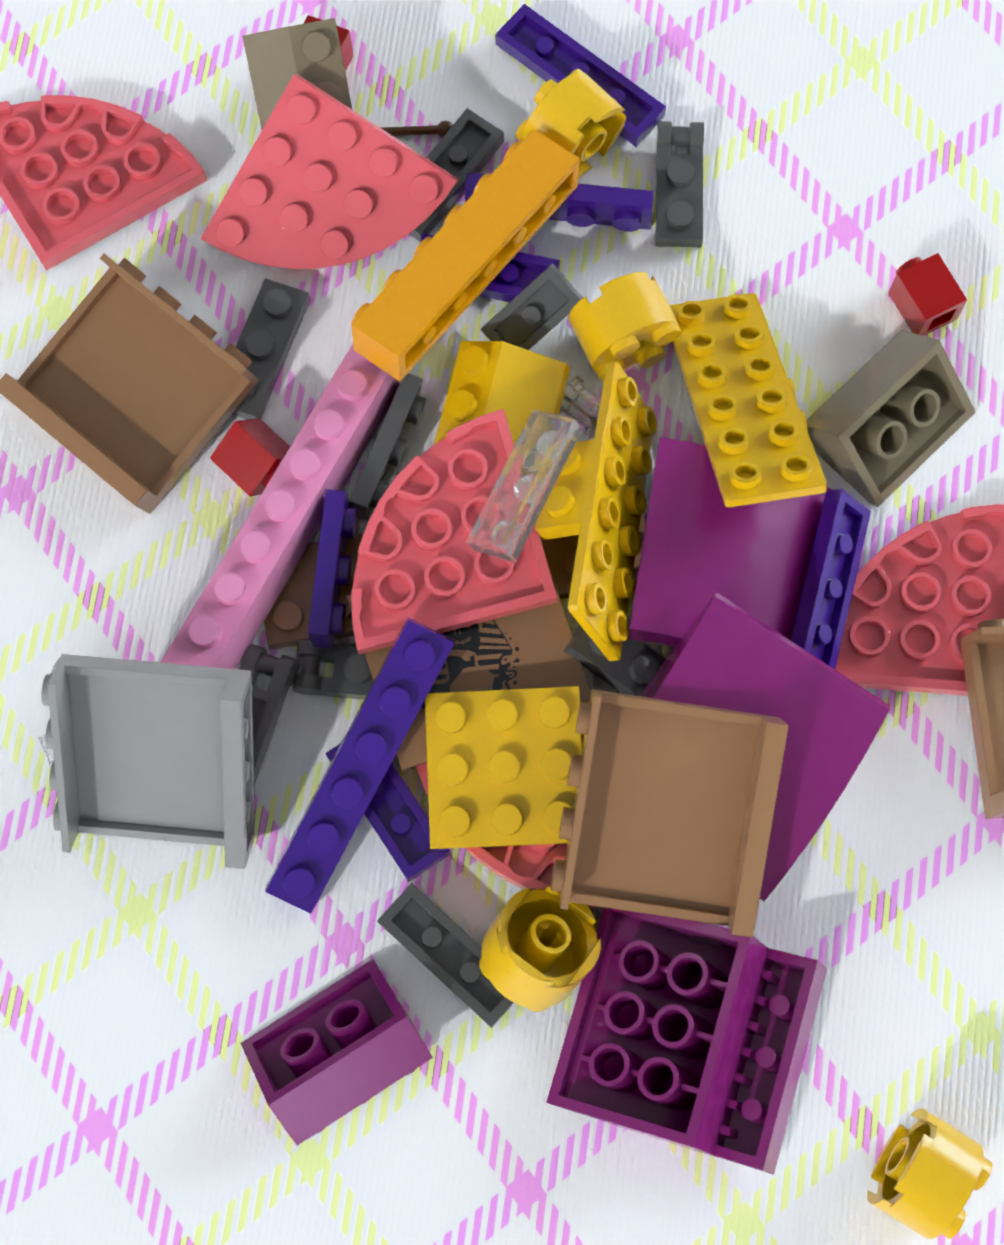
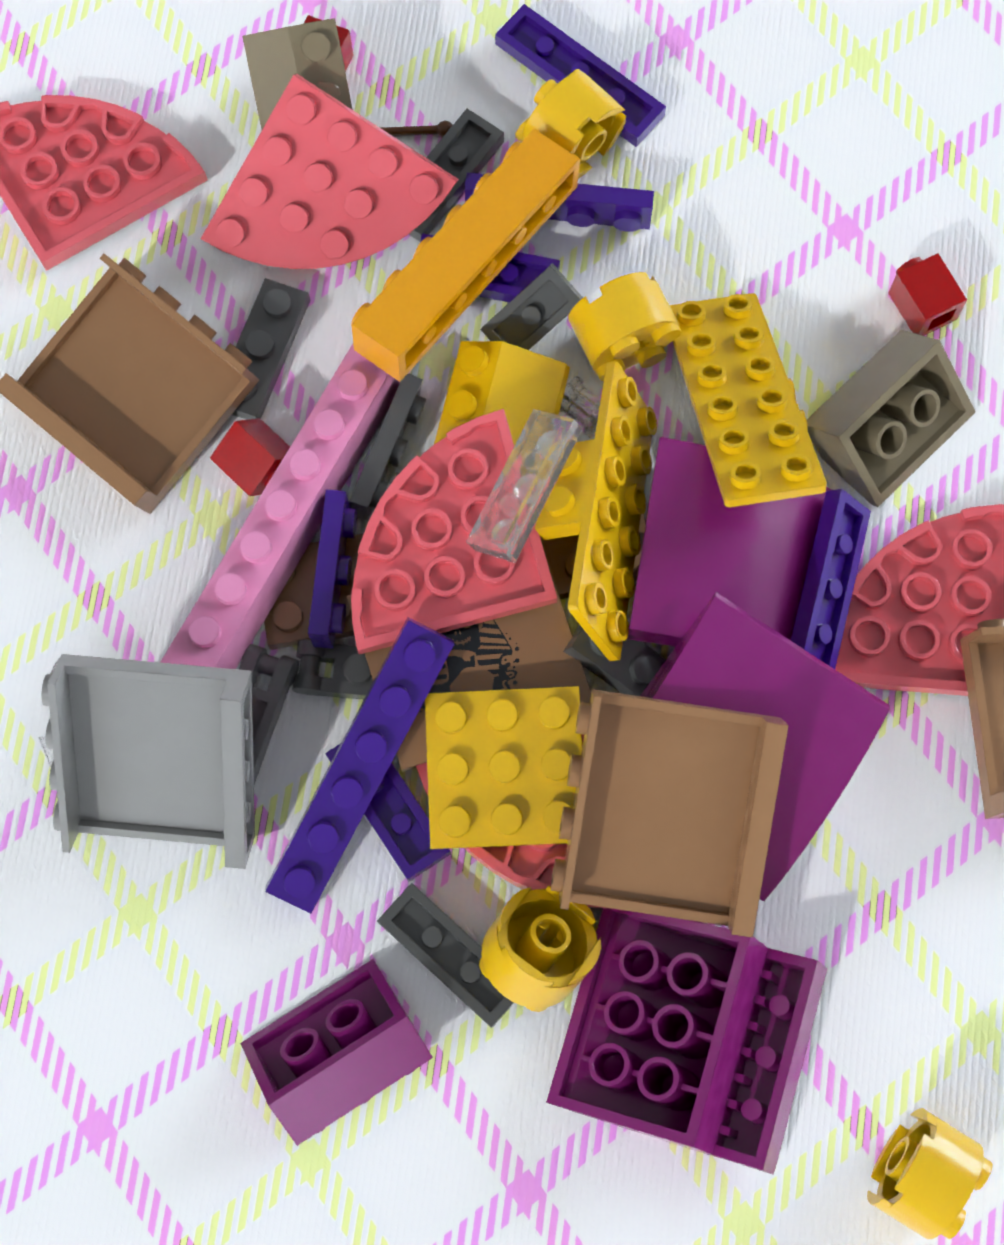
dark grey plate [655,121,704,247] -> none

